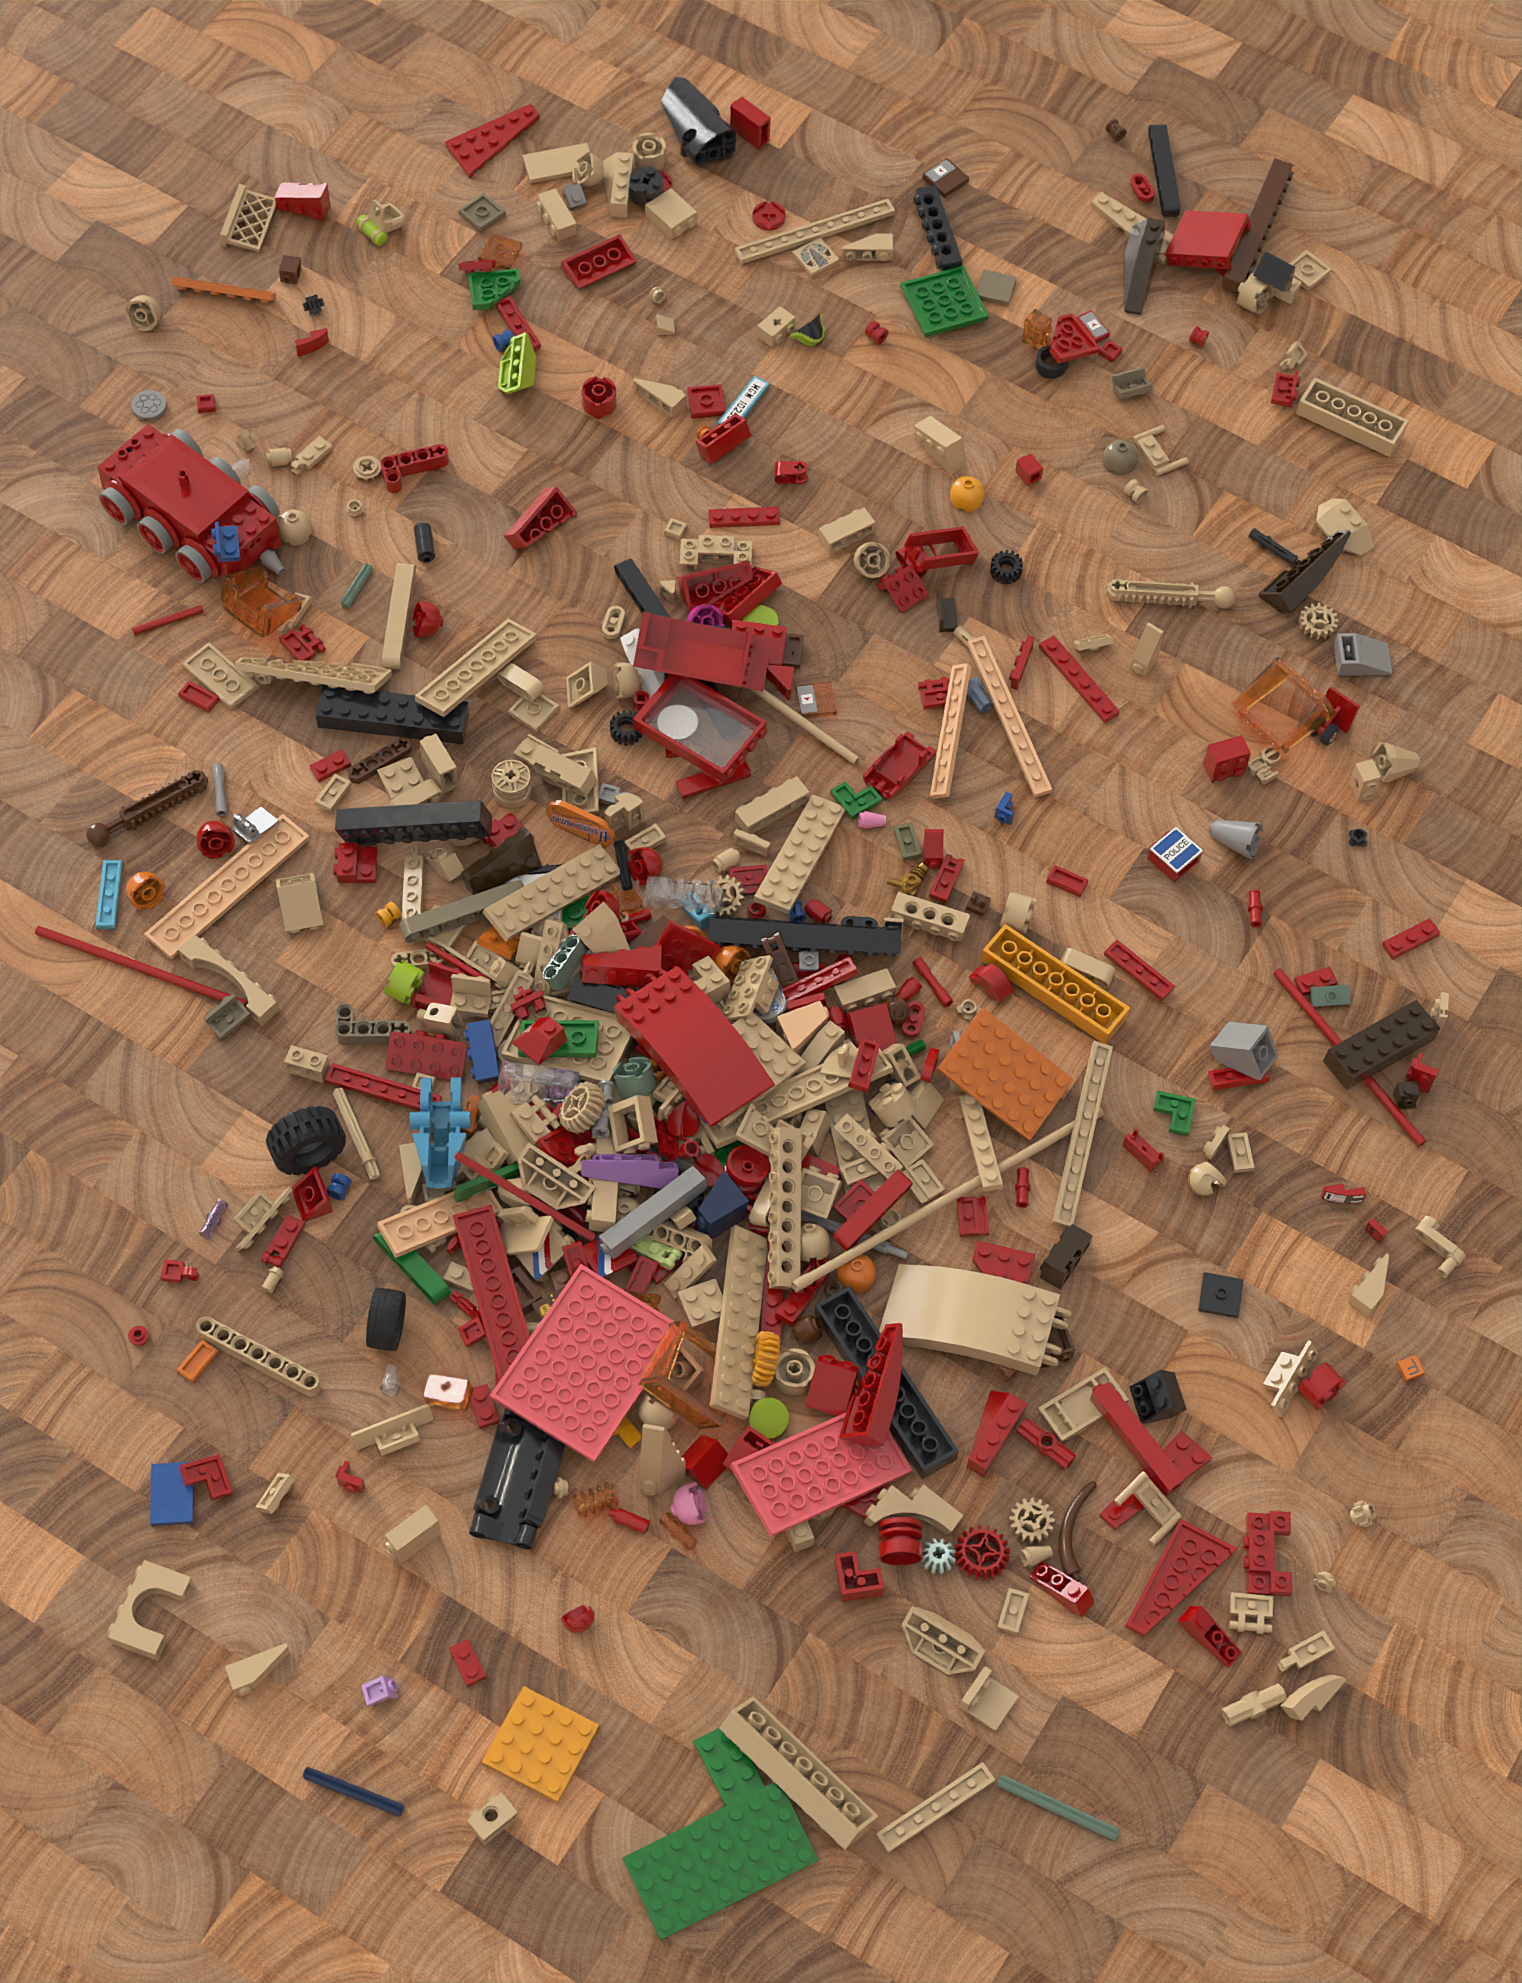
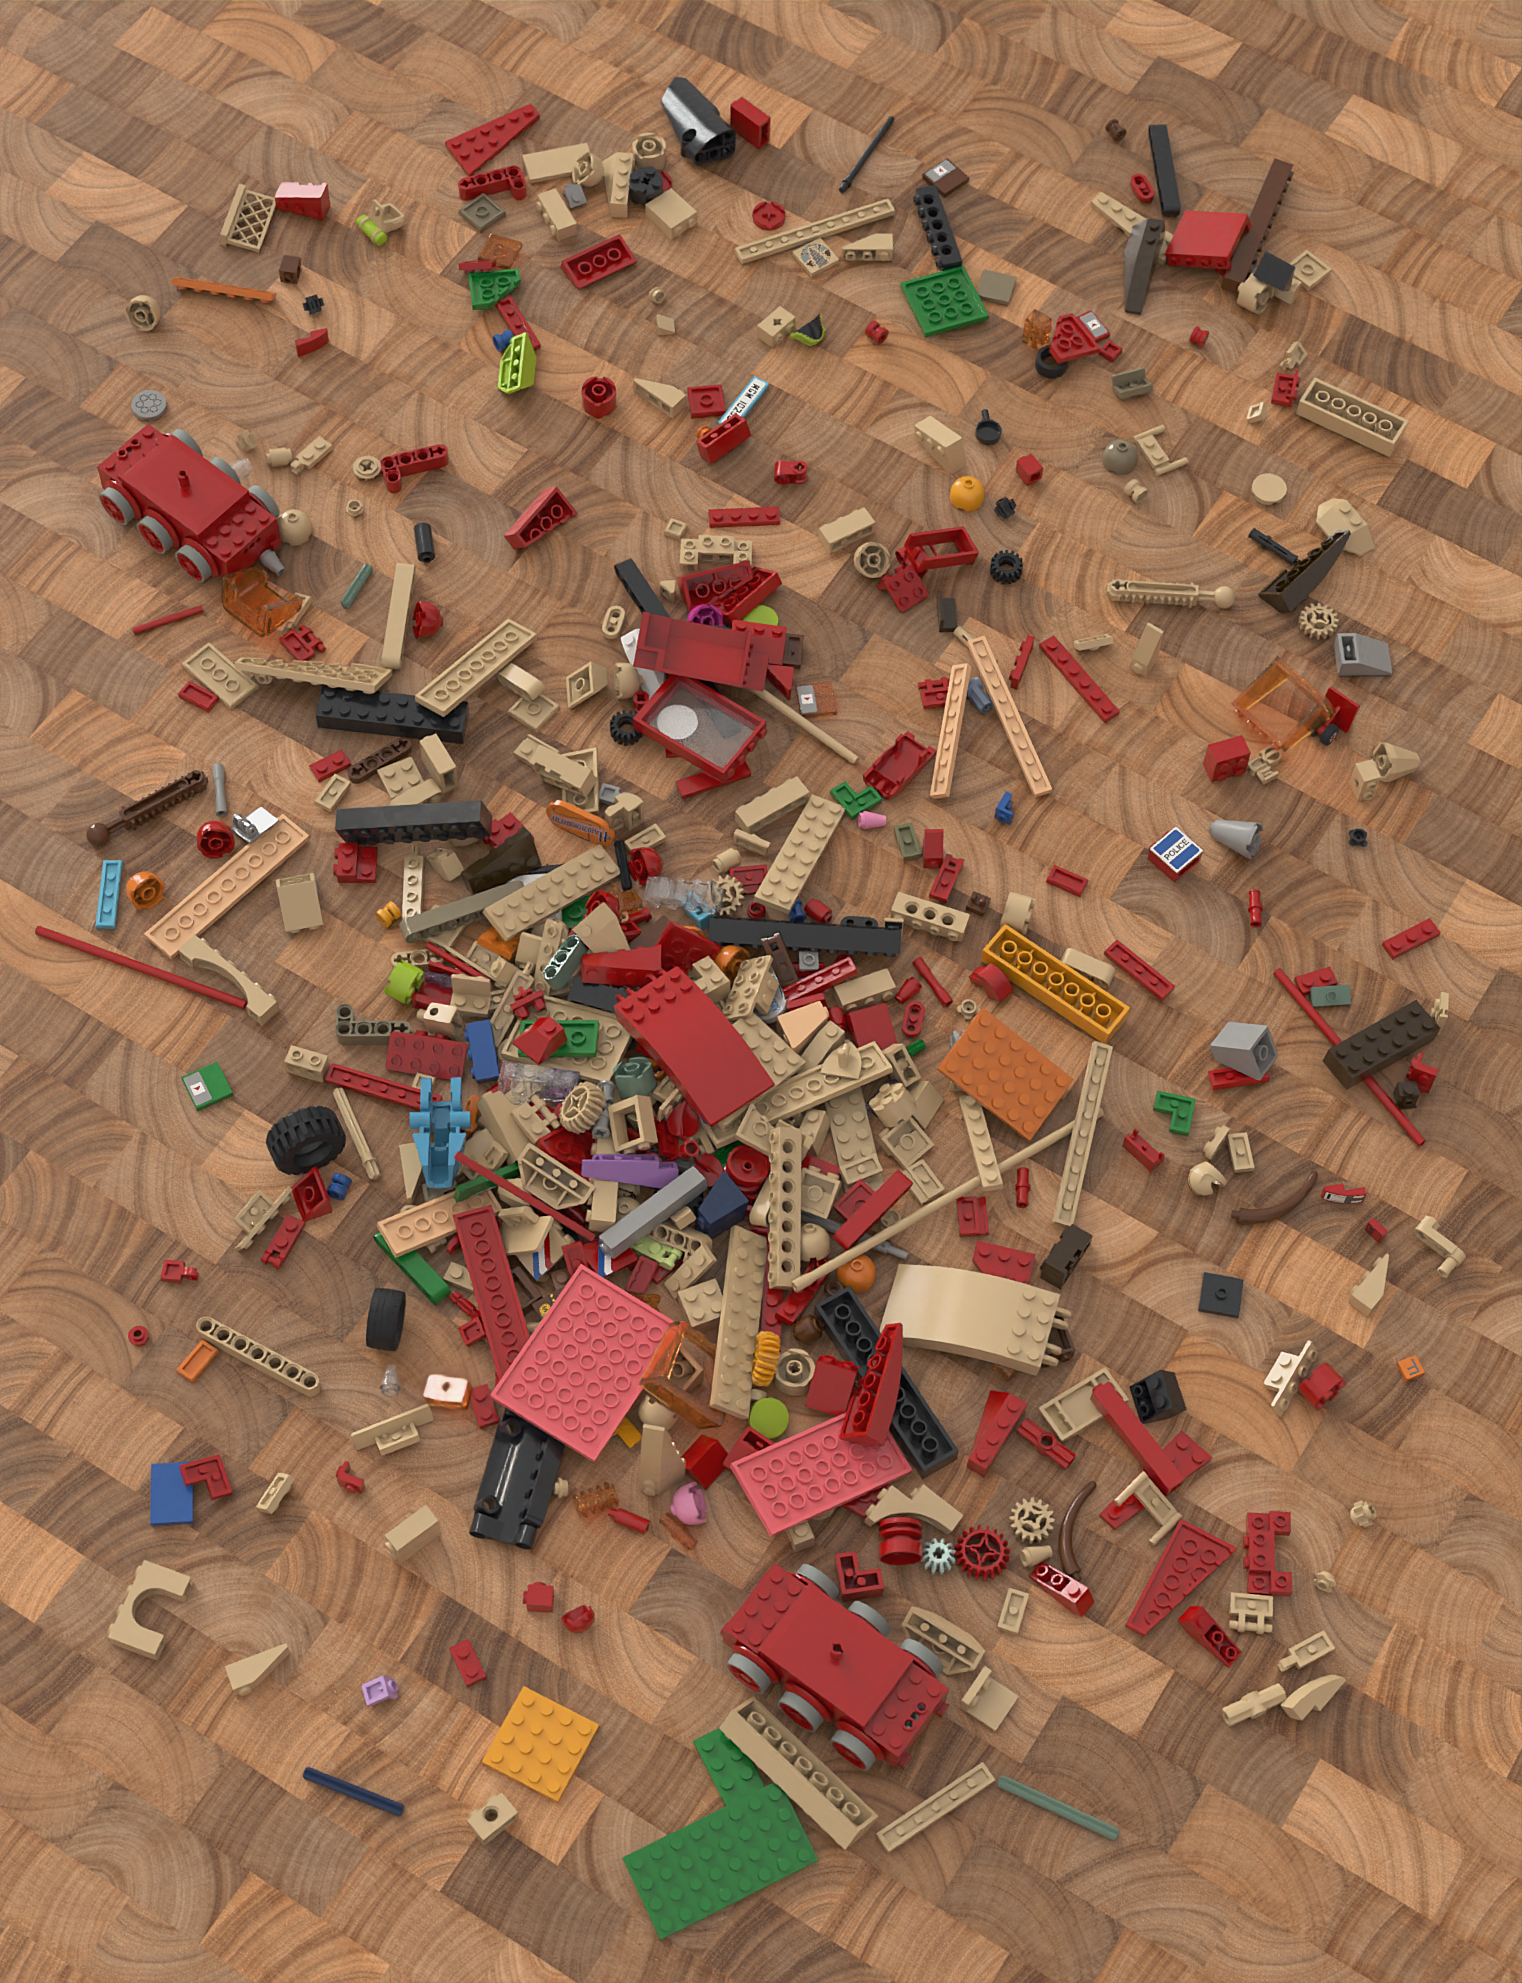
red tile [196,394,216,413] -> none
pin [199,1199,228,1239] -> none
dark tan bracket [203,994,251,1040] -> none
blue bracket [212,522,240,562] -> none
tan pin [261,1267,284,1294] -> none
tan wheel [491,760,532,809] -> none
tan cap [568,1143,595,1174] -> none
tan bracket [834,1113,903,1179] -> none
red plate [848,1038,880,1093] -> none
reddish brown head [885,996,910,1024] -> none
pearl gold piece [887,863,929,896] -> none
red beam [920,1047,940,1083] -> none
none -> green tile [181,1062,233,1111]
none -> axle [425,970,452,988]
none -> red beam [458,165,527,201]
none -> red brick [523,1582,554,1613]
none -> red piece [720,1563,949,1771]
none -> black bar [839,116,895,193]
none -> black piece [975,409,1002,445]
none -> black gear [994,497,1017,519]
none -> reddish brown animal [1231,1171,1318,1224]
none -> tan plate [1246,402,1267,424]
none -> tan tile [1251,474,1287,505]

